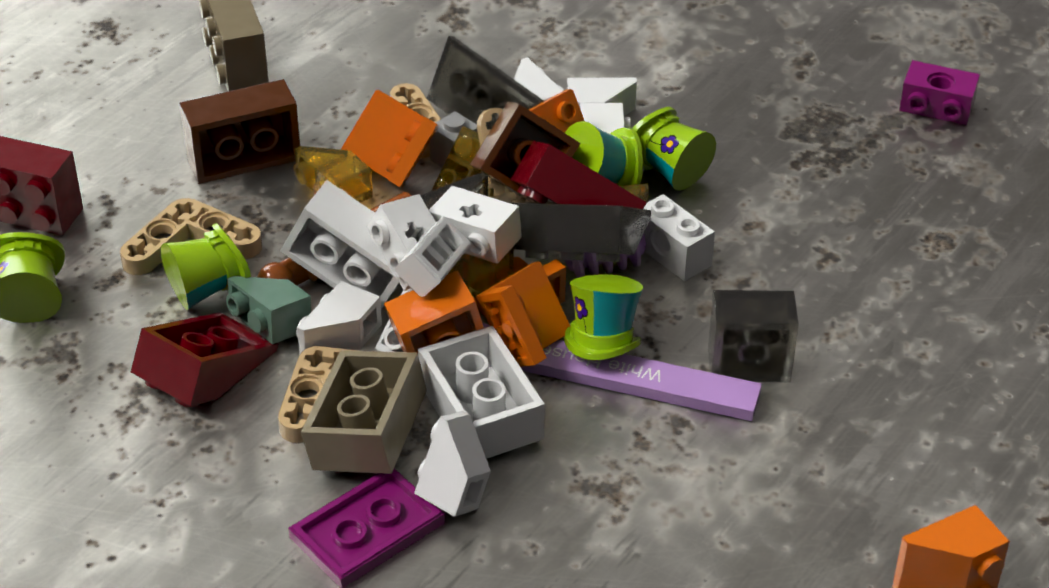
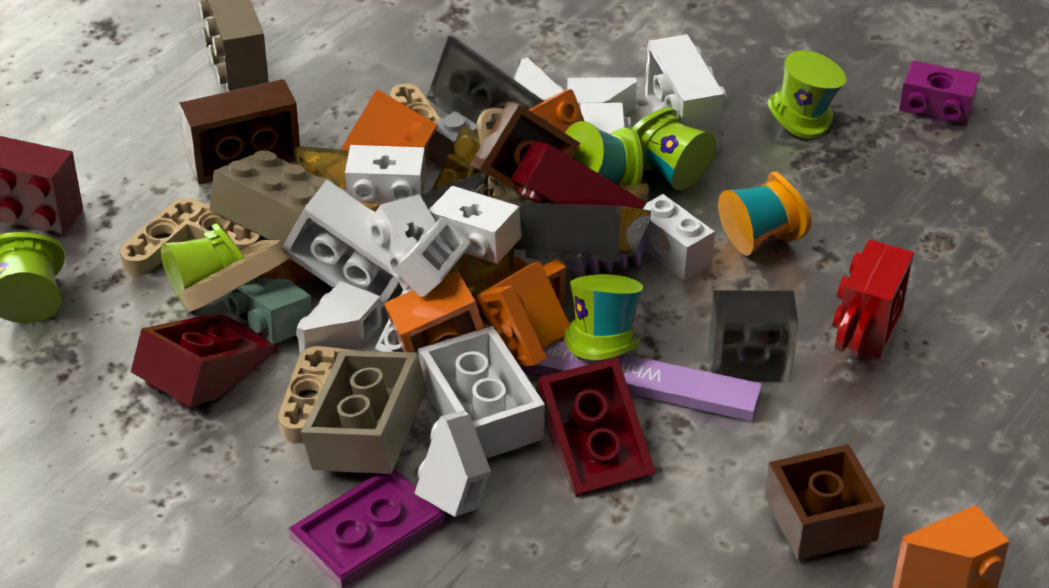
none -> tan beam [179,240,289,312]
none -> dark tan brick [210,151,346,246]
none -> white brick [345,145,426,203]
none -> dark red slope [535,357,656,496]
none -> white brick [645,34,727,151]
none -> light orange hat [718,171,812,256]
none -> reddish brown brick [764,444,885,560]
none -> lime hat [768,50,846,139]
none -> red brick [832,239,914,359]

